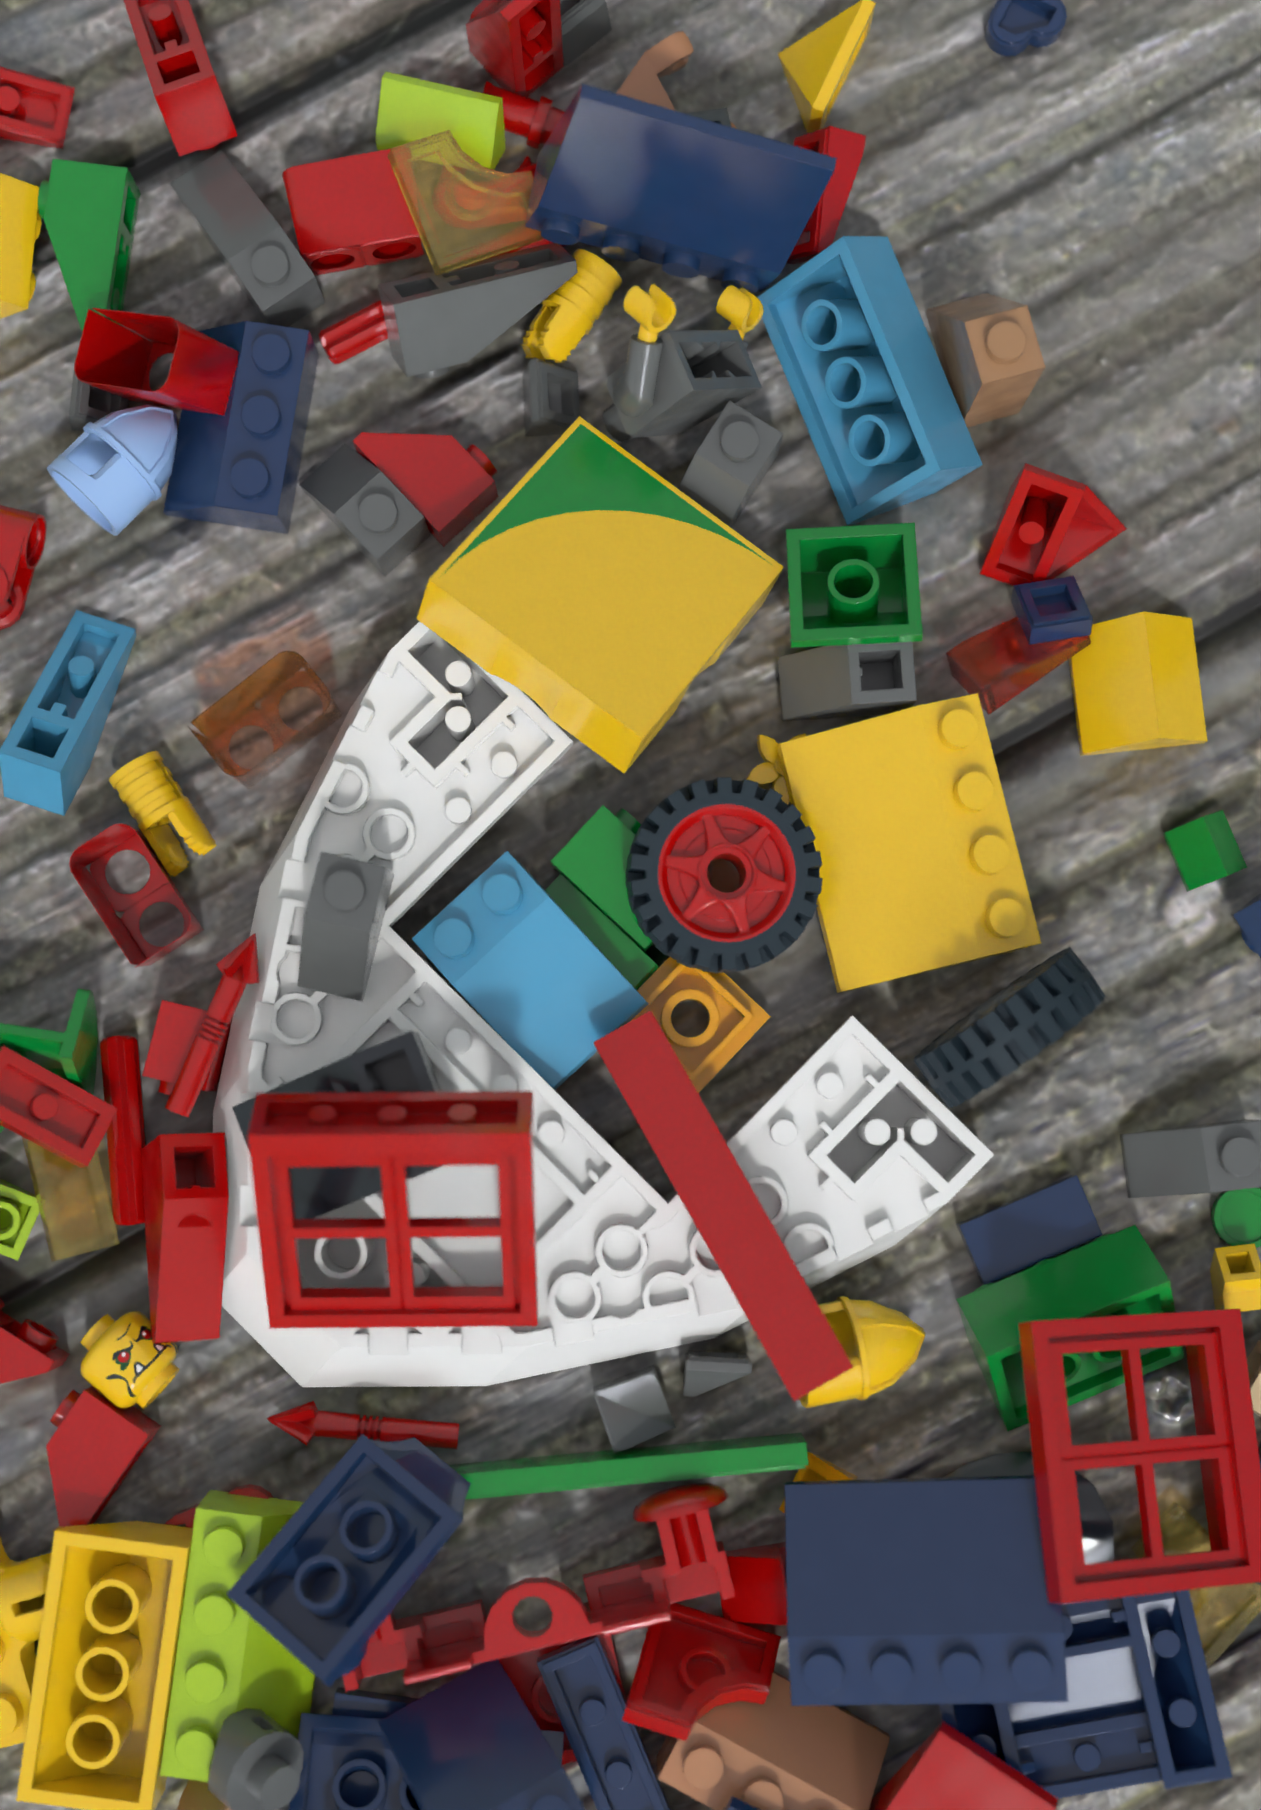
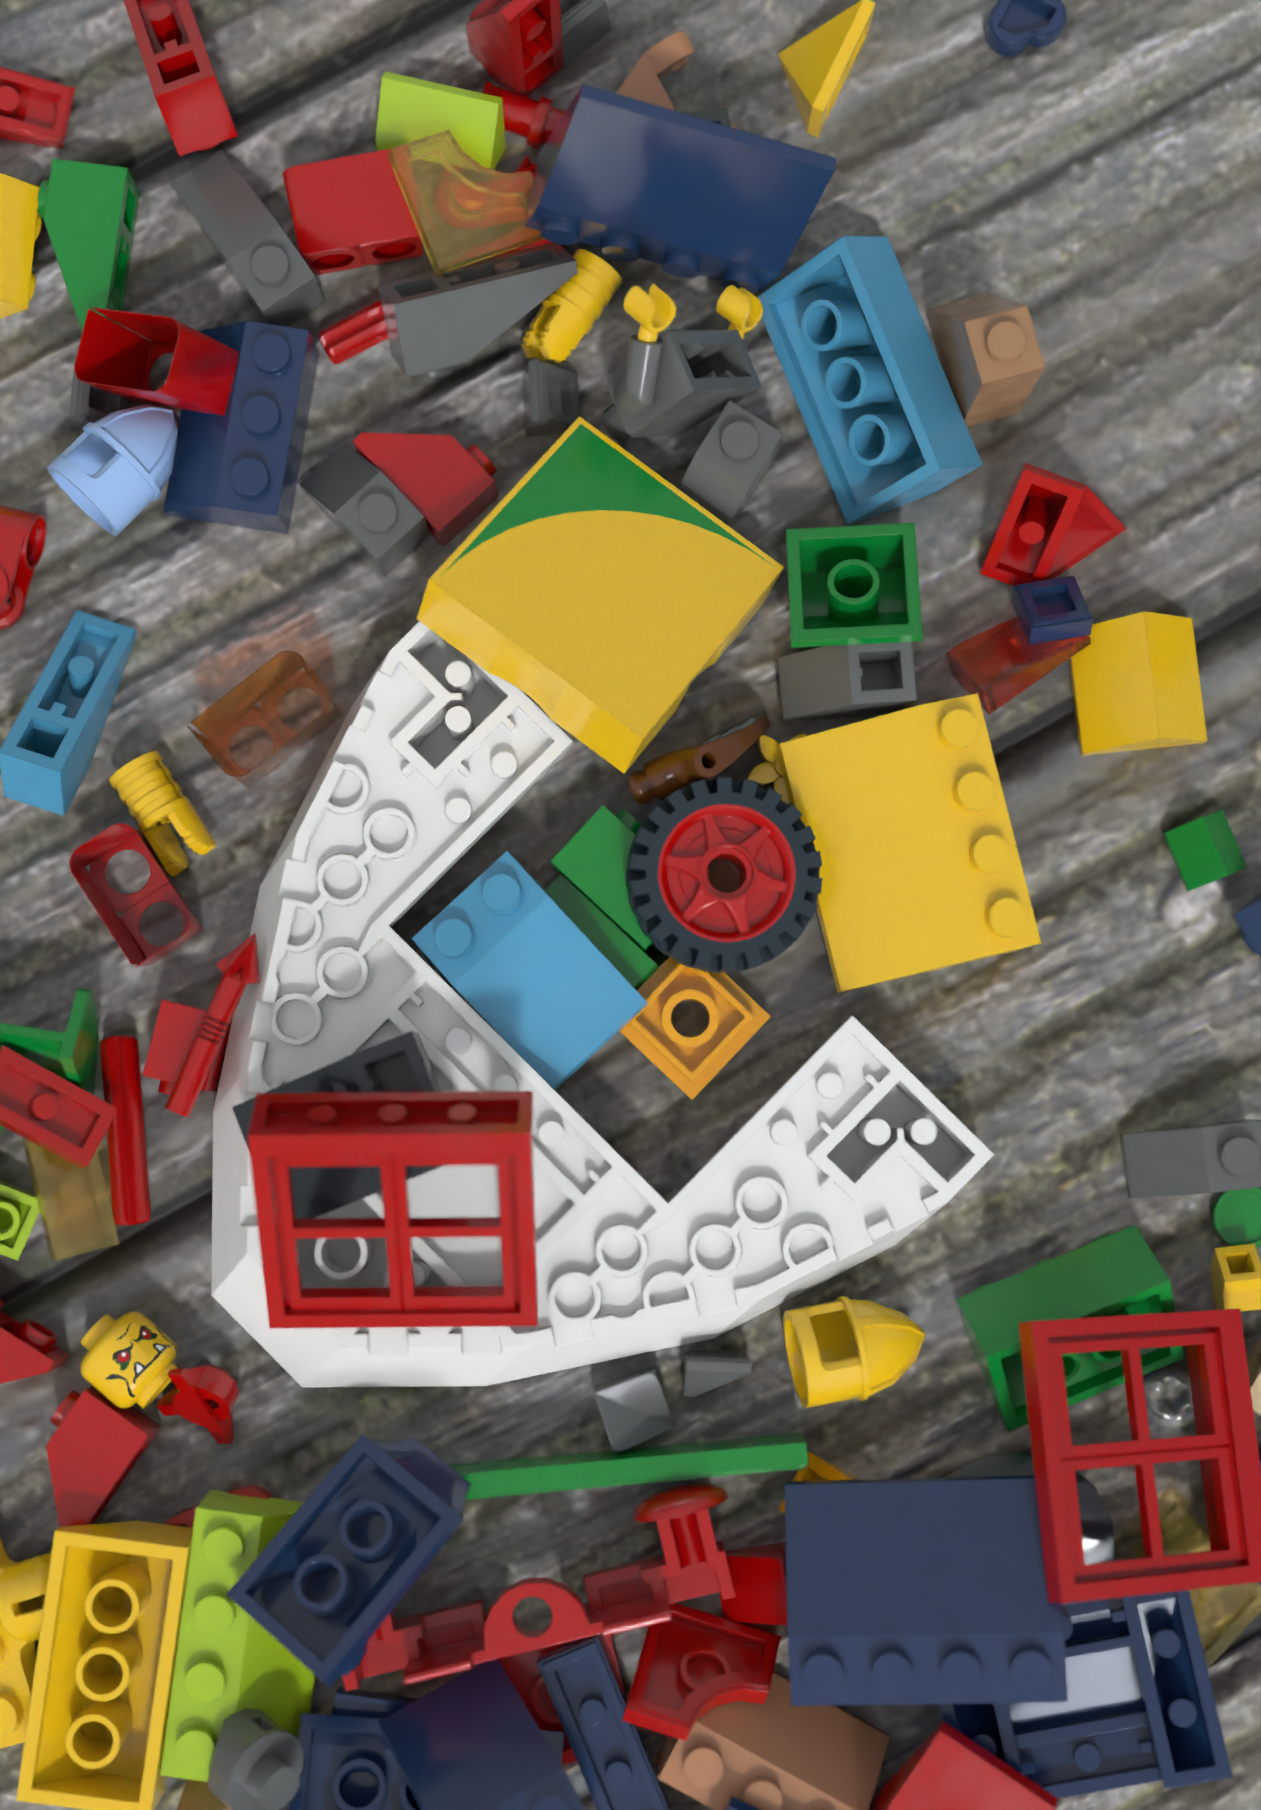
red slope [141,1132,229,1344] -> none
red piece [267,1401,460,1450] -> none
dark grey slope [297,851,394,1002] -> none
red slope [593,1010,854,1401] -> none
red slope [787,126,866,265] -> none
black wheel [913,947,1106,1108] -> none
dark blue tile [956,1175,1103,1285] -> none
none -> red piece [156,1364,239,1444]
none -> reddish brown arm [627,711,771,804]

